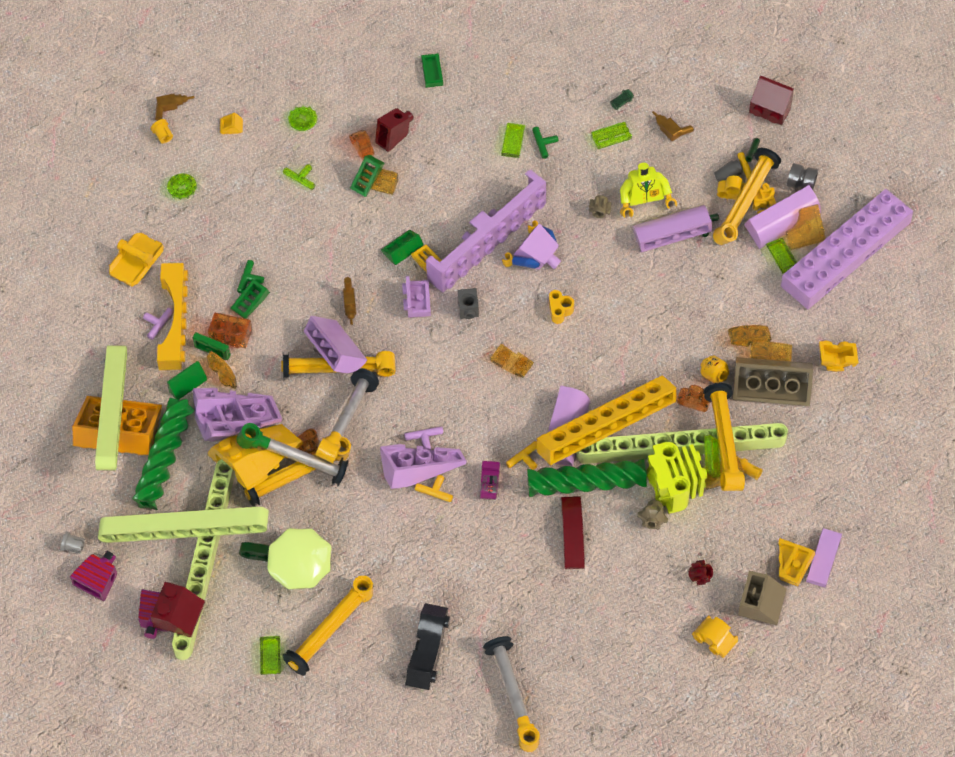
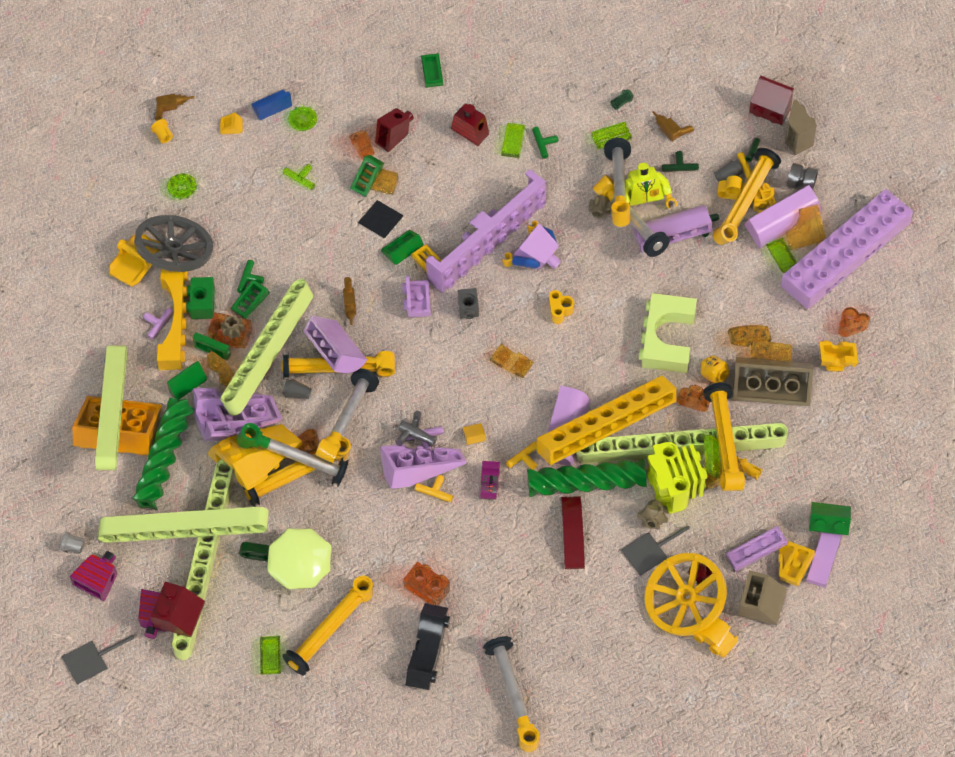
none -> dark grey piece [62,635,134,685]
none -> dark grey wheel [134,215,213,272]
none -> green brick [186,277,215,320]
none -> yellowish green beam [220,279,313,416]
none -> dark tan gear [220,314,245,339]
none -> blue panel [251,89,292,121]
none -> dark grey cone [282,379,312,399]
none -> black sticker [358,200,403,238]
none -> flat silver piece [395,410,437,447]
none -> clear orange brick [403,562,450,606]
none -> dark red torso [451,104,489,146]
none -> yellow slope [462,423,486,445]
none -> piece [593,174,670,257]
none -> piece [604,137,631,227]
none -> dark grey piece [621,526,690,575]
none -> yellowish green arch [639,293,697,373]
none -> yellow wheel [645,553,727,636]
none -> dark green piece [662,151,699,172]
none -> lavender tile [725,526,788,572]
none -> dark tan slope [785,100,817,155]
none -> green brick [809,502,851,535]
none -> clear orange piece [838,307,870,337]

